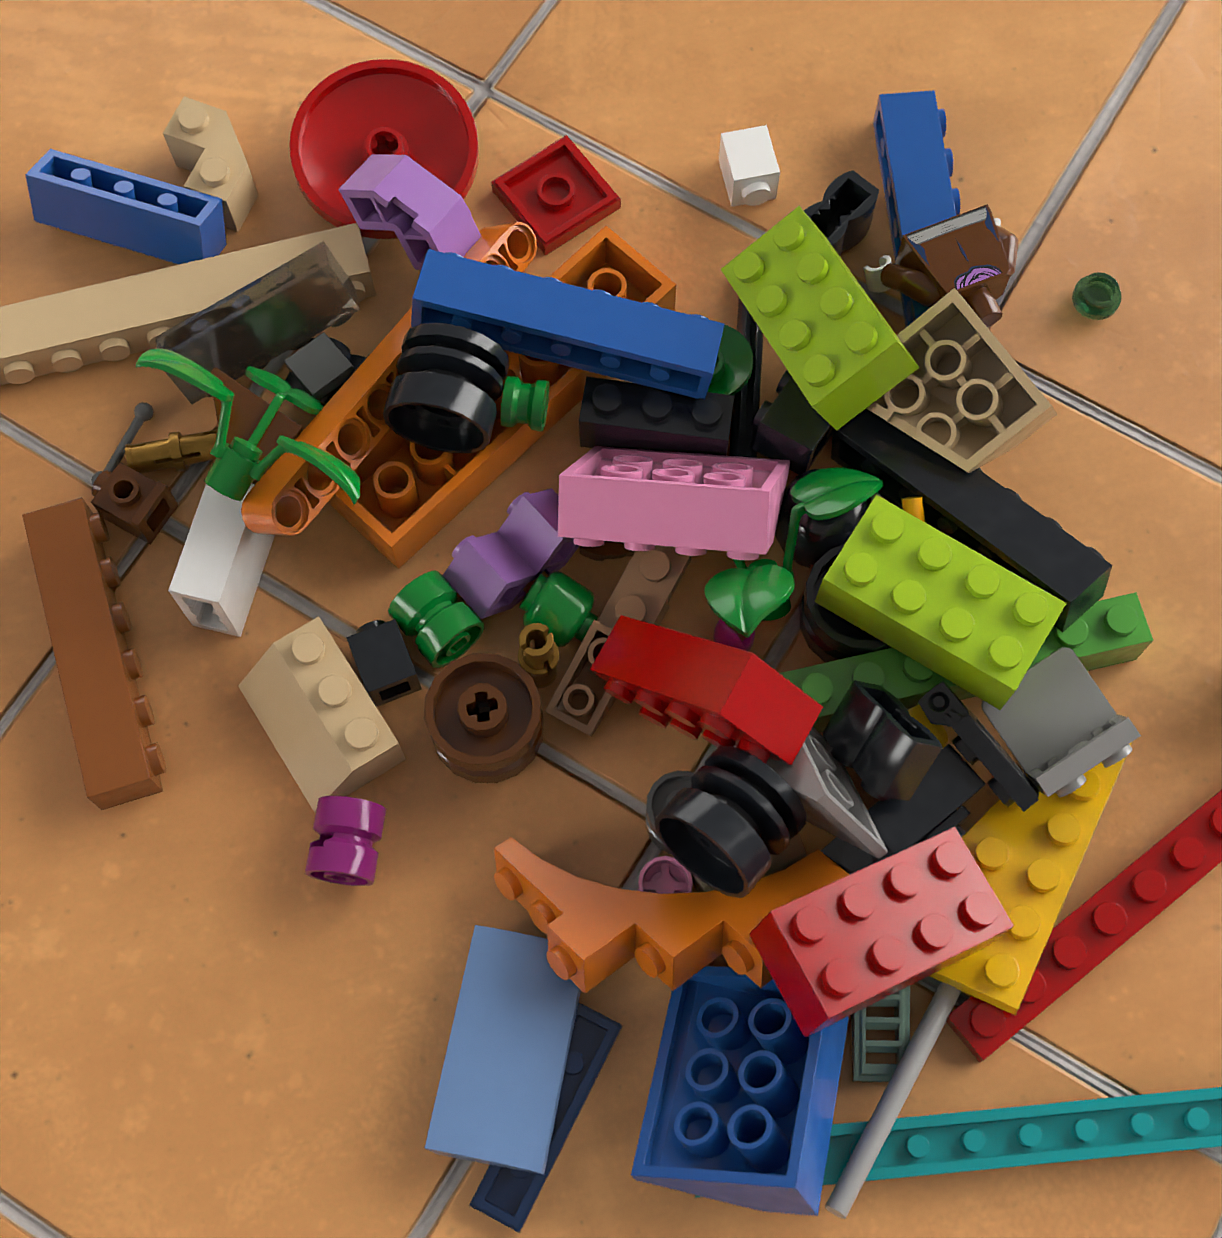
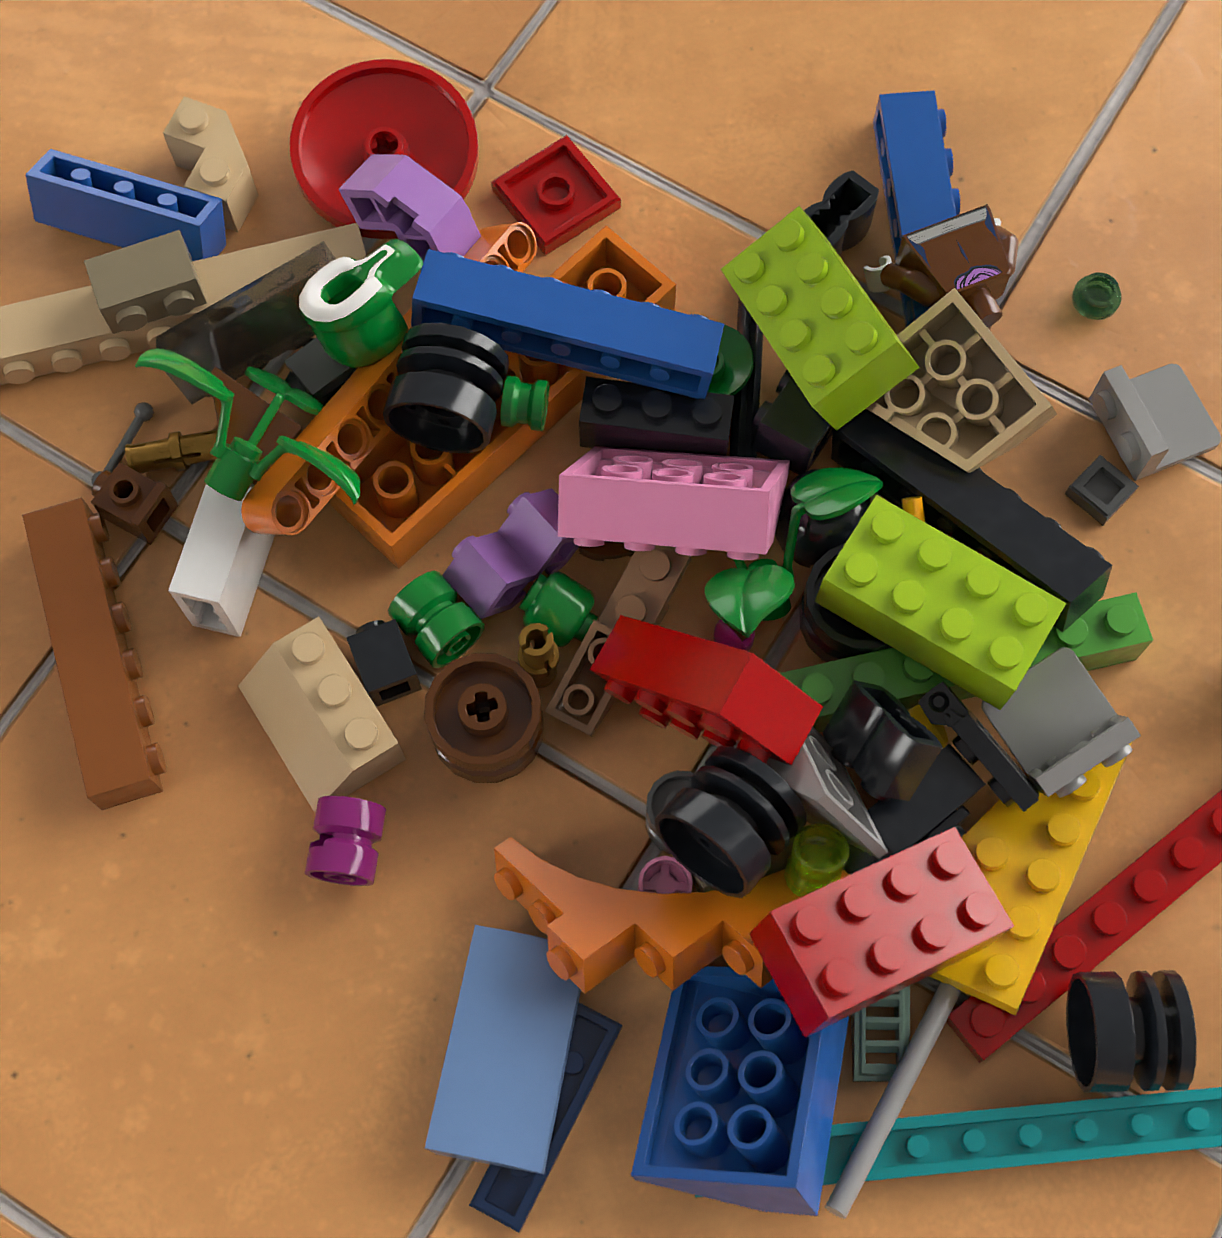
white brick [718,125,780,207] -> none
none -> dark tan brick [84,230,207,334]
none -> green piece [299,239,423,368]
none -> clear neon green wheel [784,823,849,897]
none -> dark grey tile [1065,455,1139,525]
none -> black wheel [1066,970,1197,1093]
none -> light grey bracket [1089,364,1221,481]

